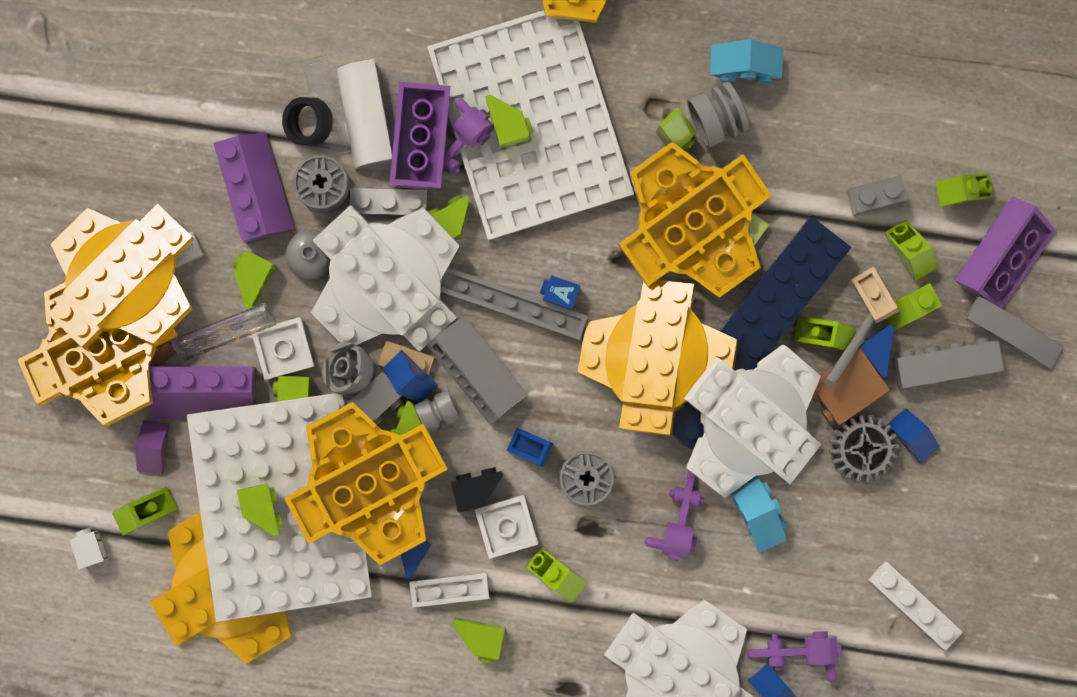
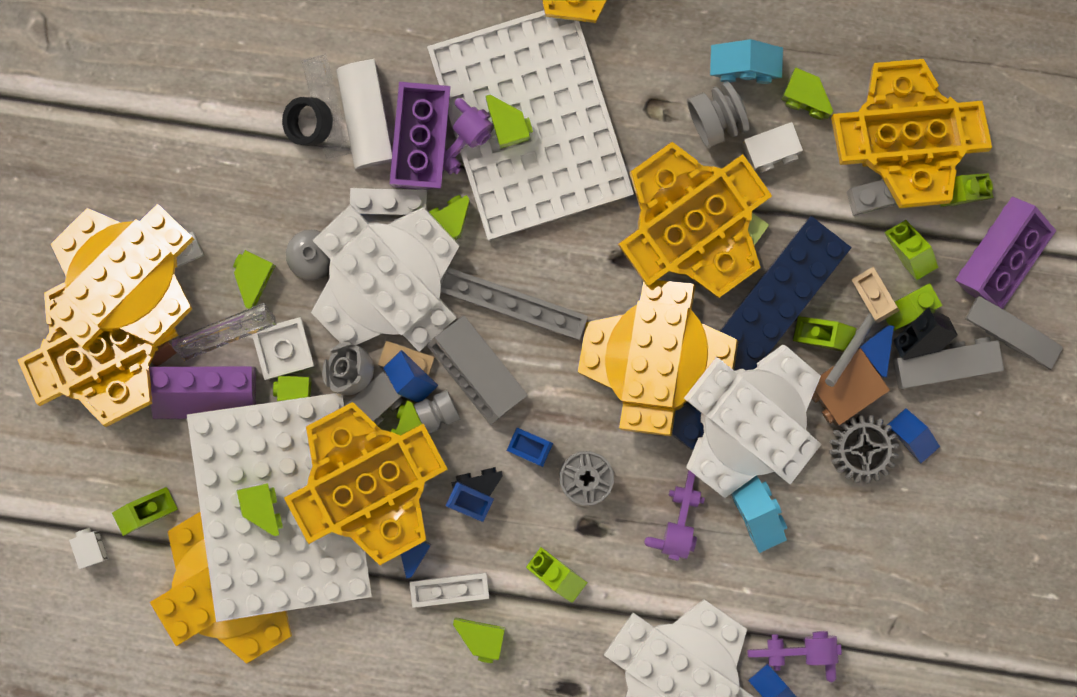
medium lavender slope [135,420,170,474] -> none
medium lavender slope [213,132,295,244] -> none
light grey wheel [293,155,351,214] -> none
white plate [474,495,538,559] -> none
blue brick [540,275,580,310] -> none
lime slope [656,107,697,152] -> none
white plate [868,561,962,651] -> none
none -> blue slope [446,482,494,522]
none -> white brick [742,122,803,173]
none -> lime slope [781,67,833,120]
none -> yellow plate [831,59,992,208]
none -> black slope [893,307,958,360]

